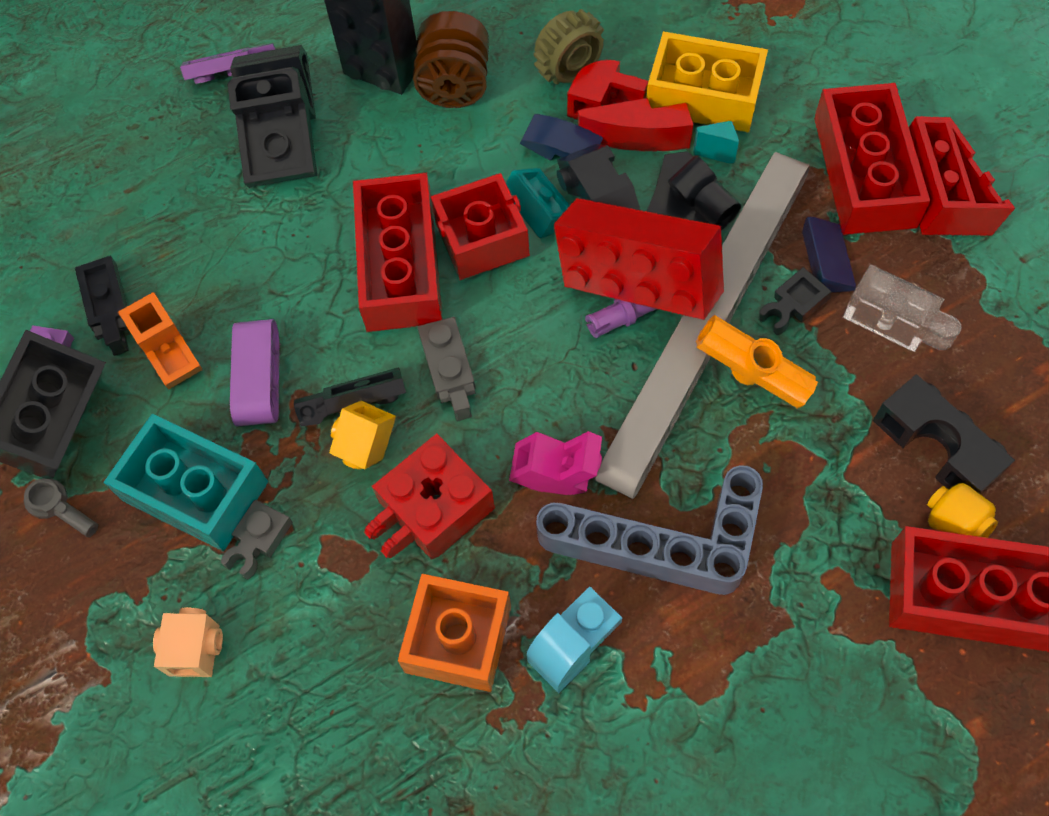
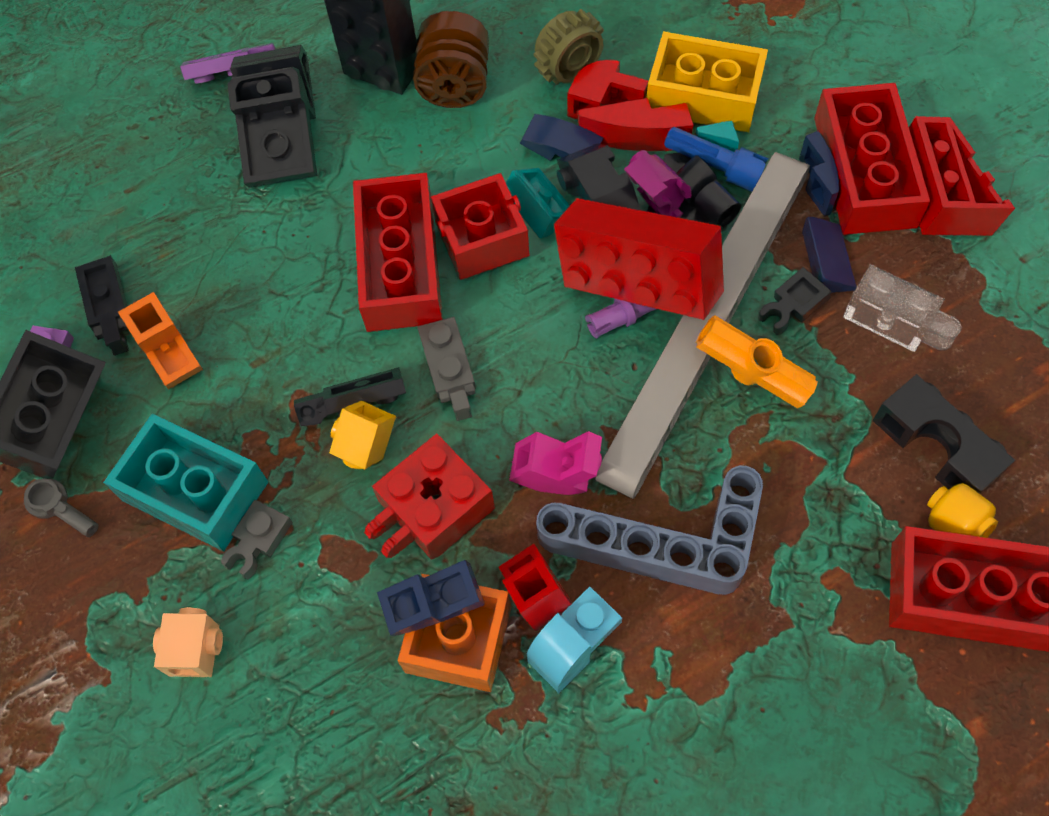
medium lavender beam [230,319,280,427] -> none
none -> dark blue slope [377,560,485,636]
none -> red brick [499,543,572,631]
none -> magenta cylinder [624,150,691,218]
none -> blue piece [664,127,768,192]
none -> dark blue slope [799,131,839,217]

